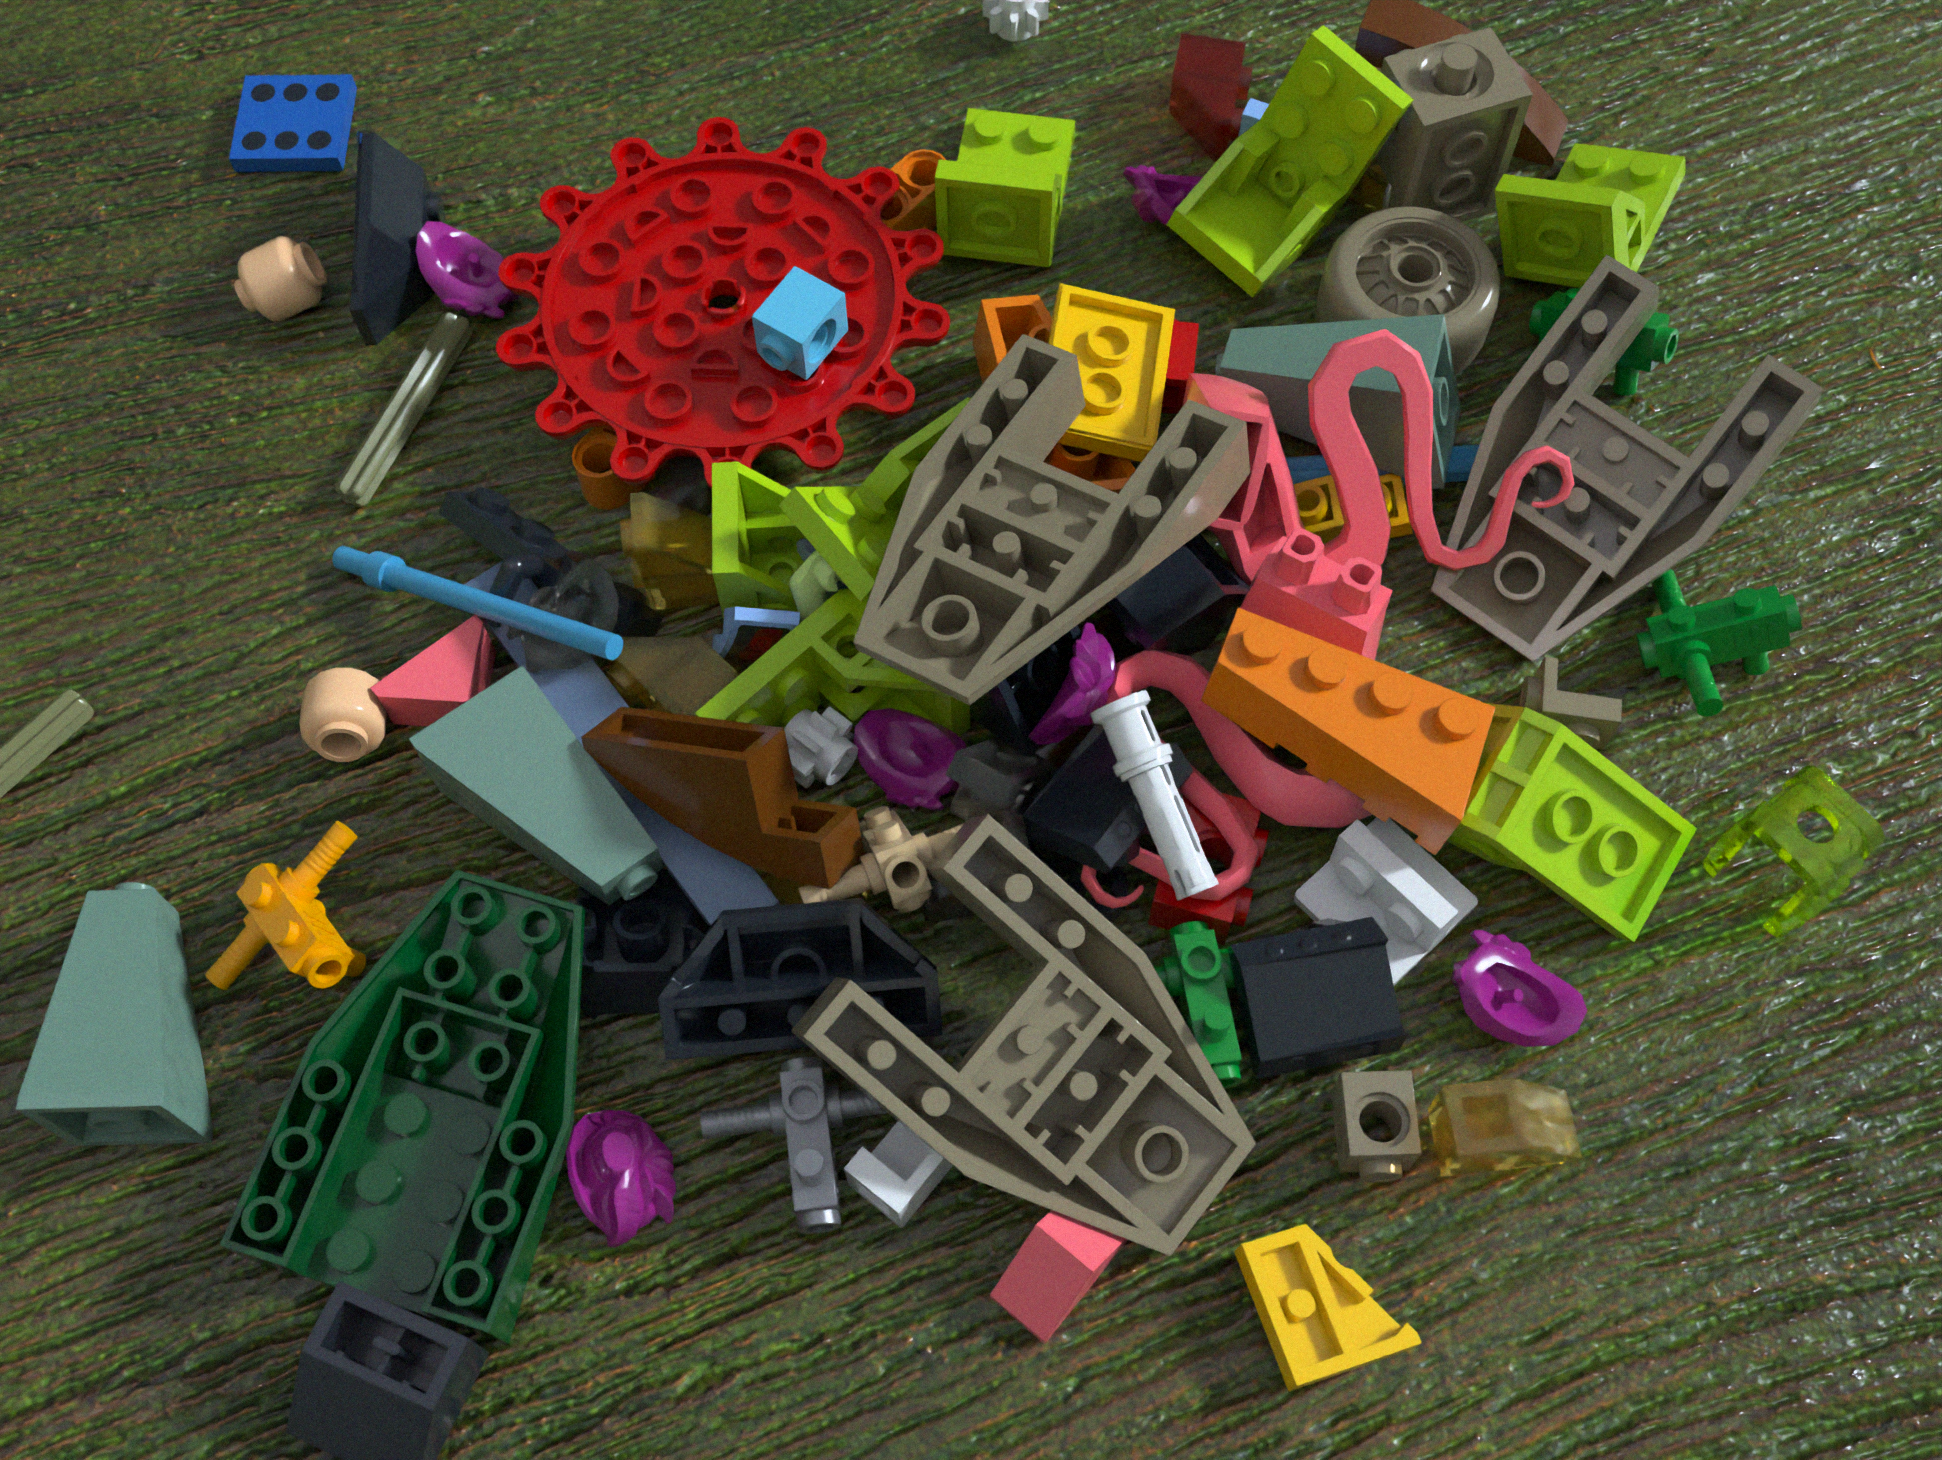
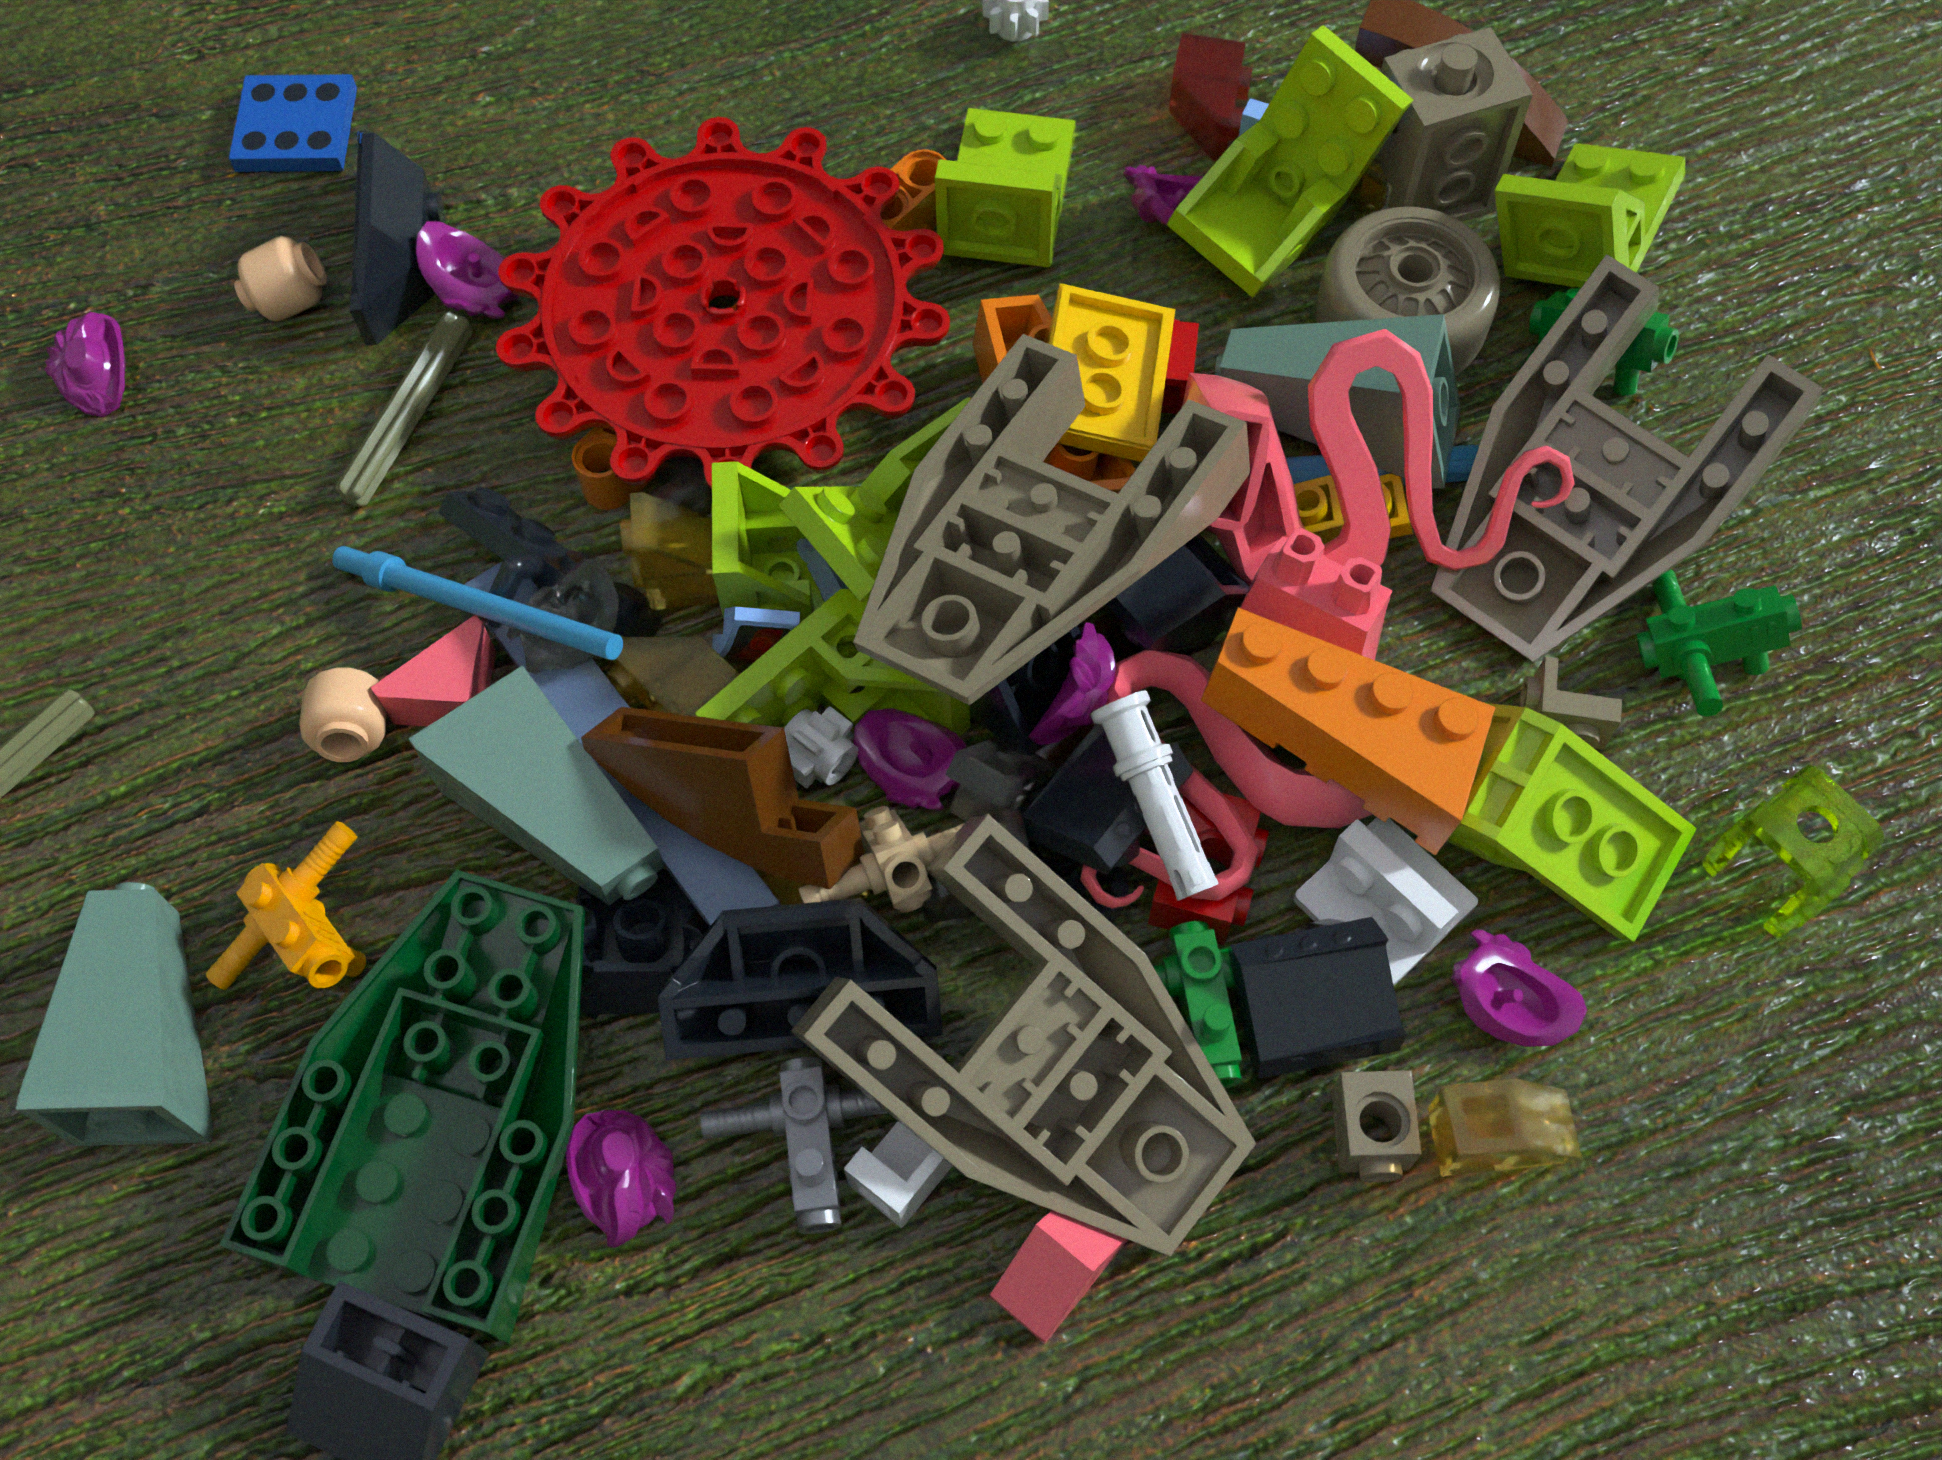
medium azure brick [752,266,848,380] -> none
yellowish green arm [789,550,846,622] -> none
yellow wing [1234,1224,1422,1392] -> none
none -> magenta hat [44,312,126,417]

